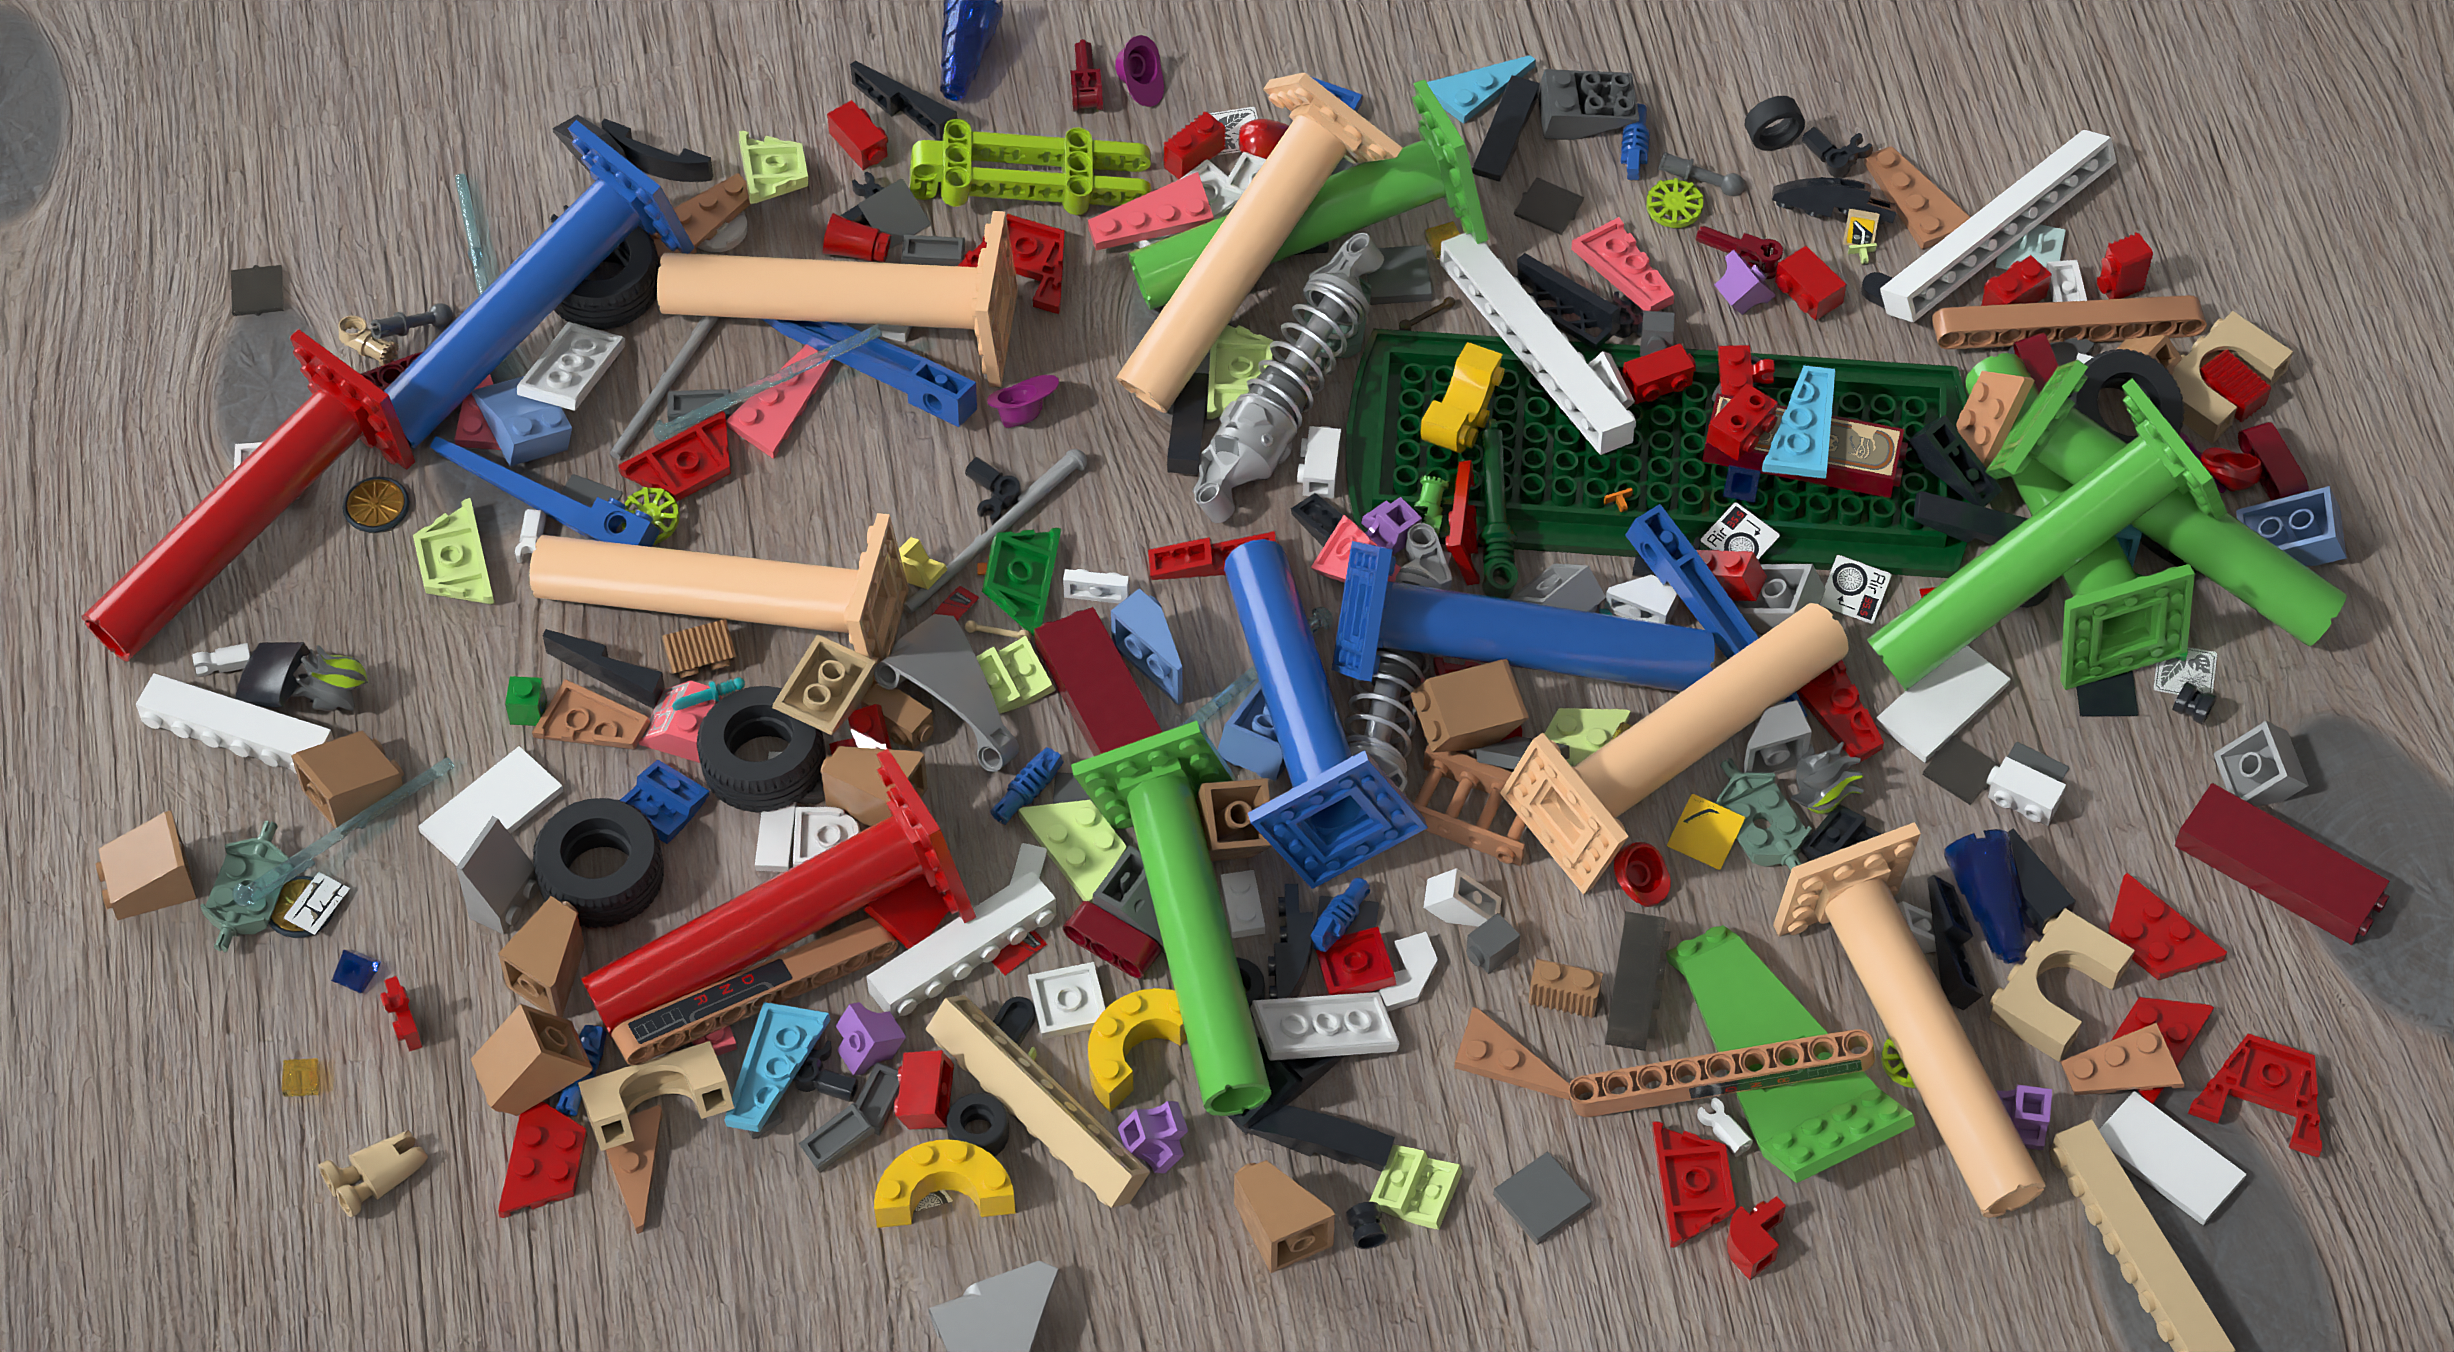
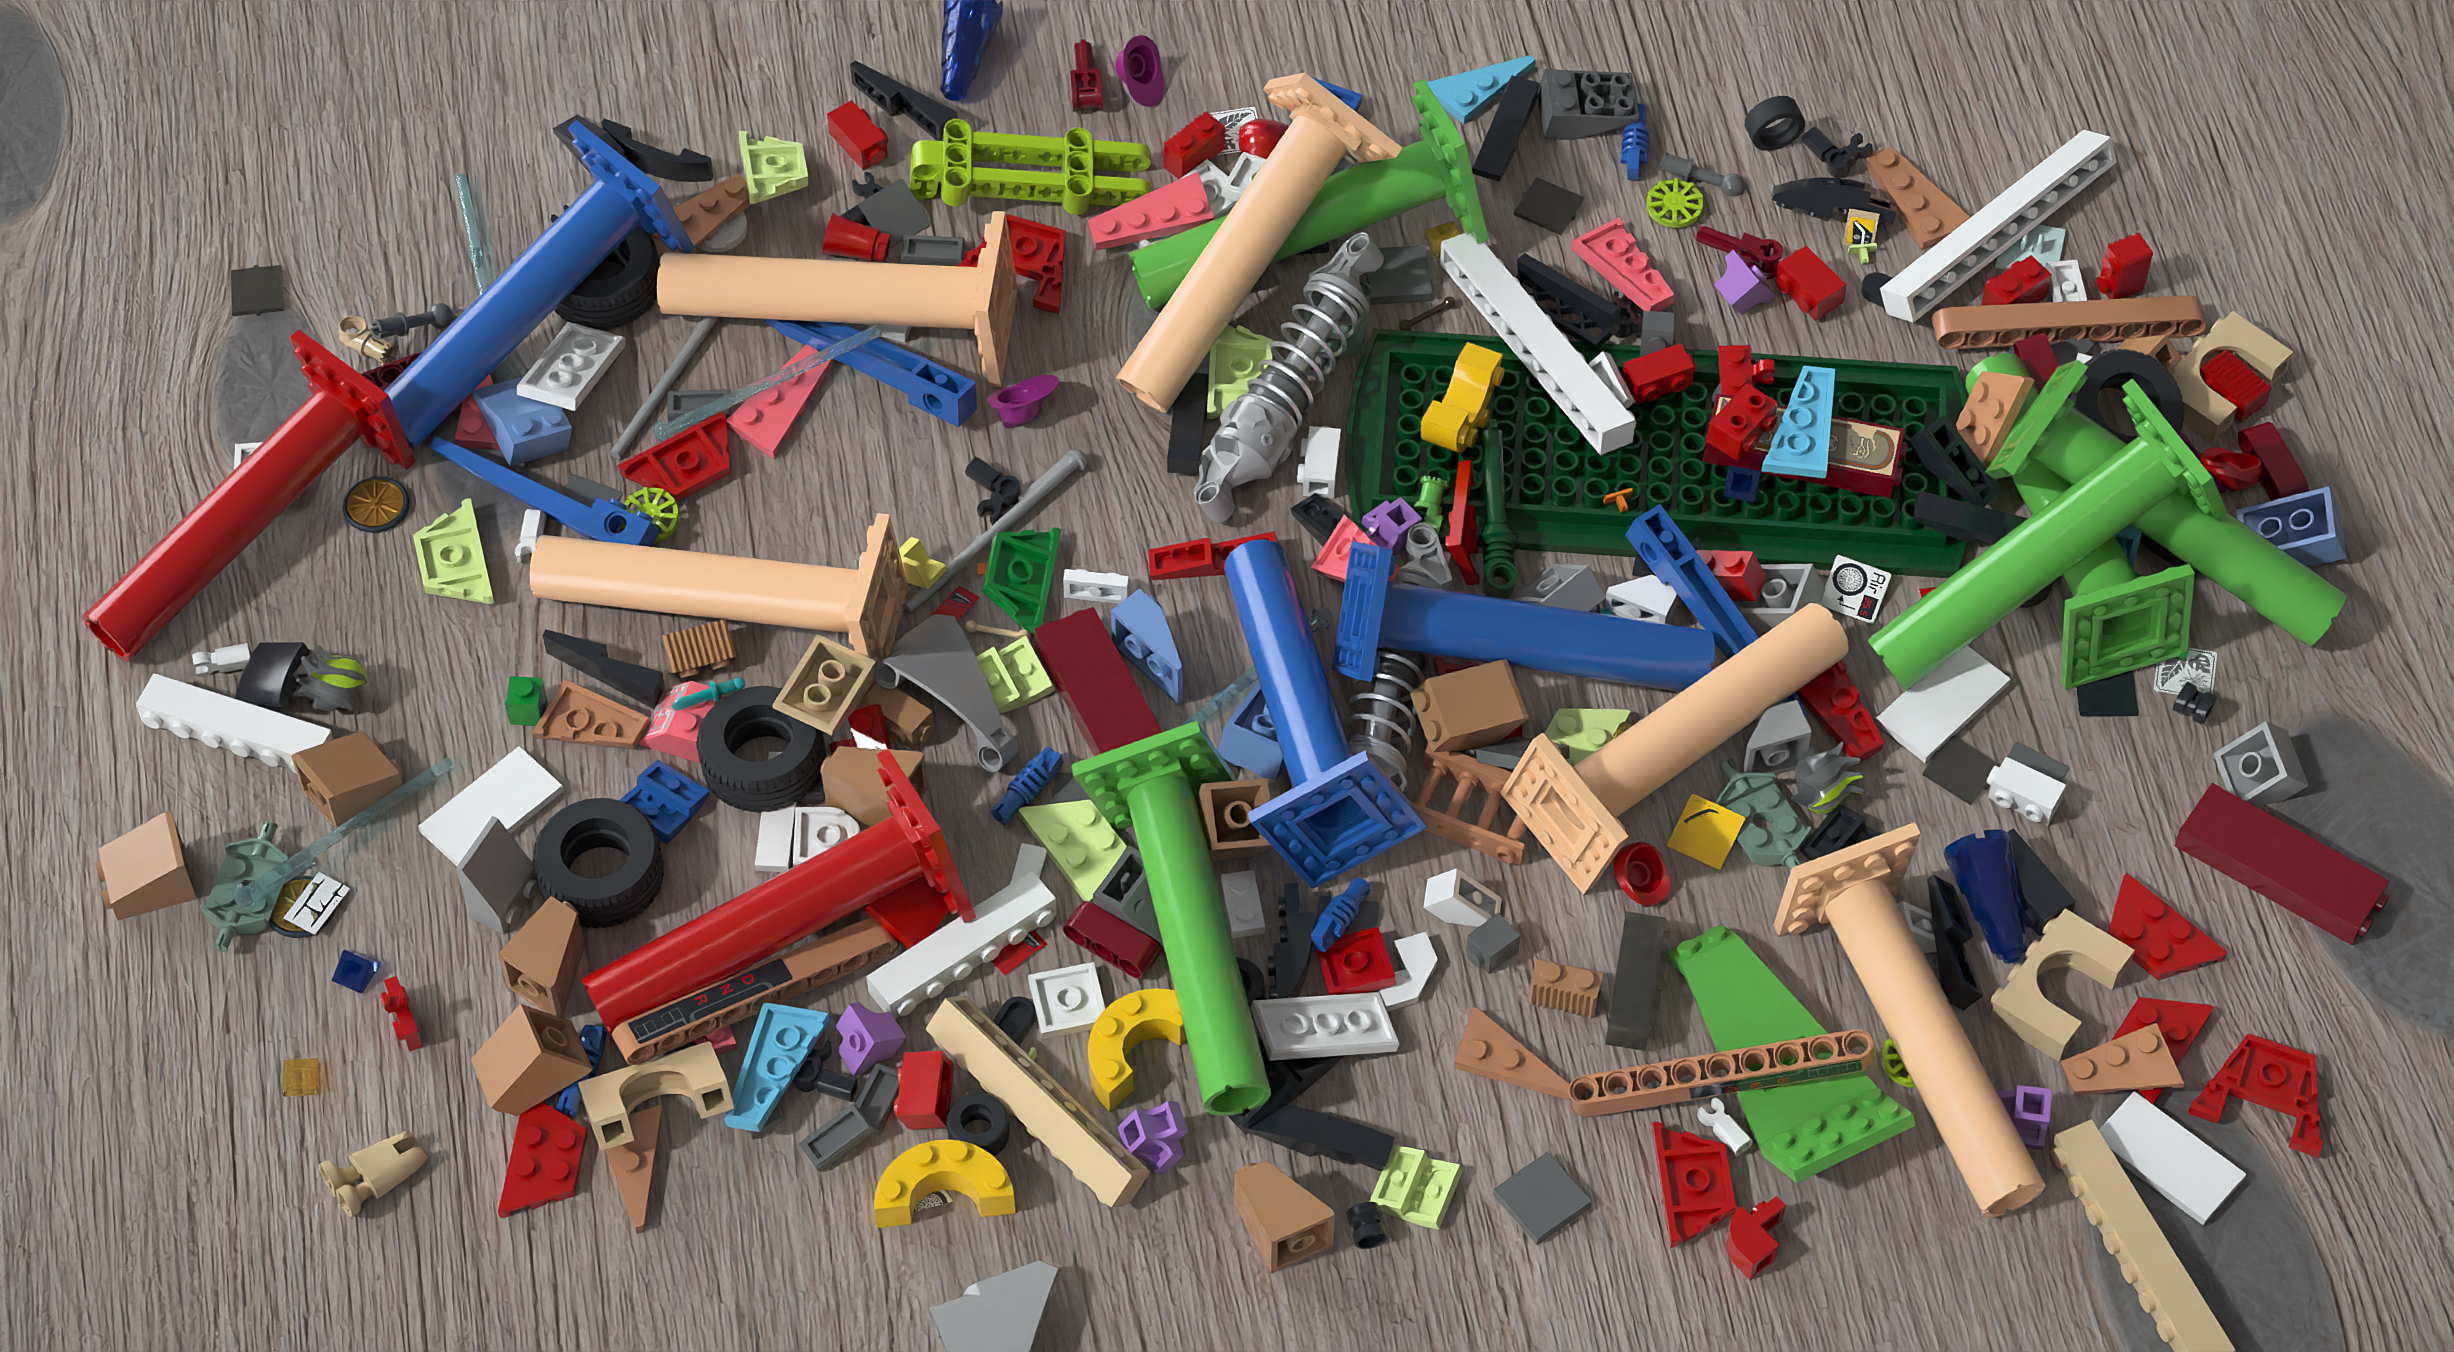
white sticker [1701,502,1780,559] -> none

